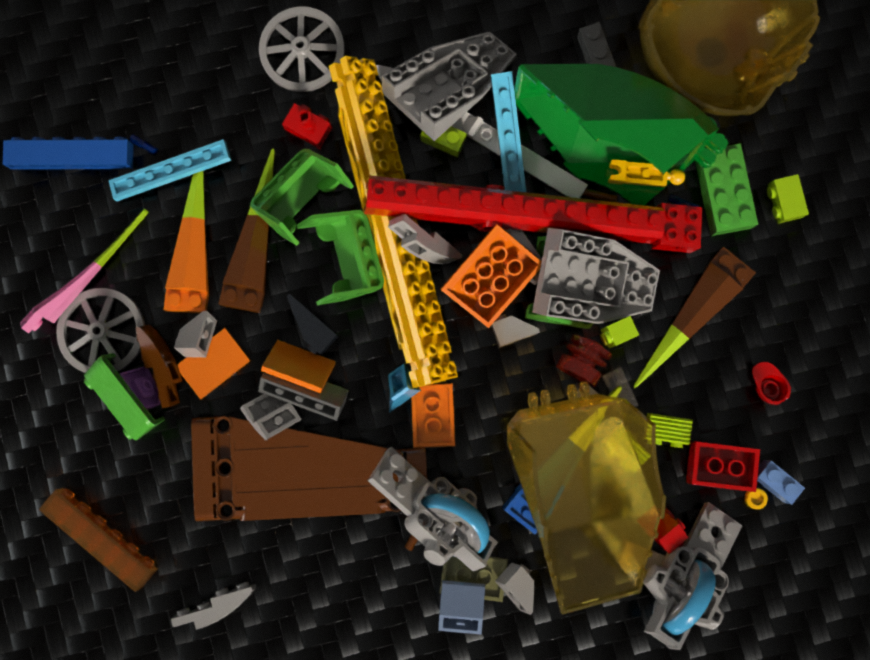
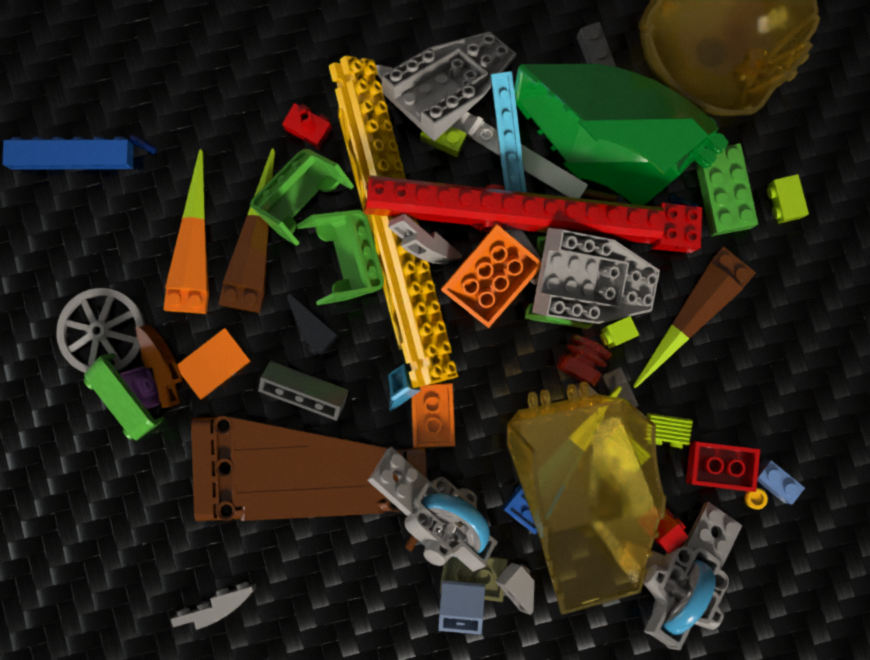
bright pink plate [20,209,149,333] -> none
clear orange brick [39,488,157,592] -> none
medium azure plate [108,139,231,201] -> none
light grey slope [174,311,217,358] -> none
light grey slope [240,394,301,440] -> none
light grey wheel [259,7,345,92] -> none
orange tile [261,340,336,393] -> none
light grey slope [491,314,540,348] -> none
yellow plate [608,159,685,187] -> none
red piece [752,362,791,405] -> none

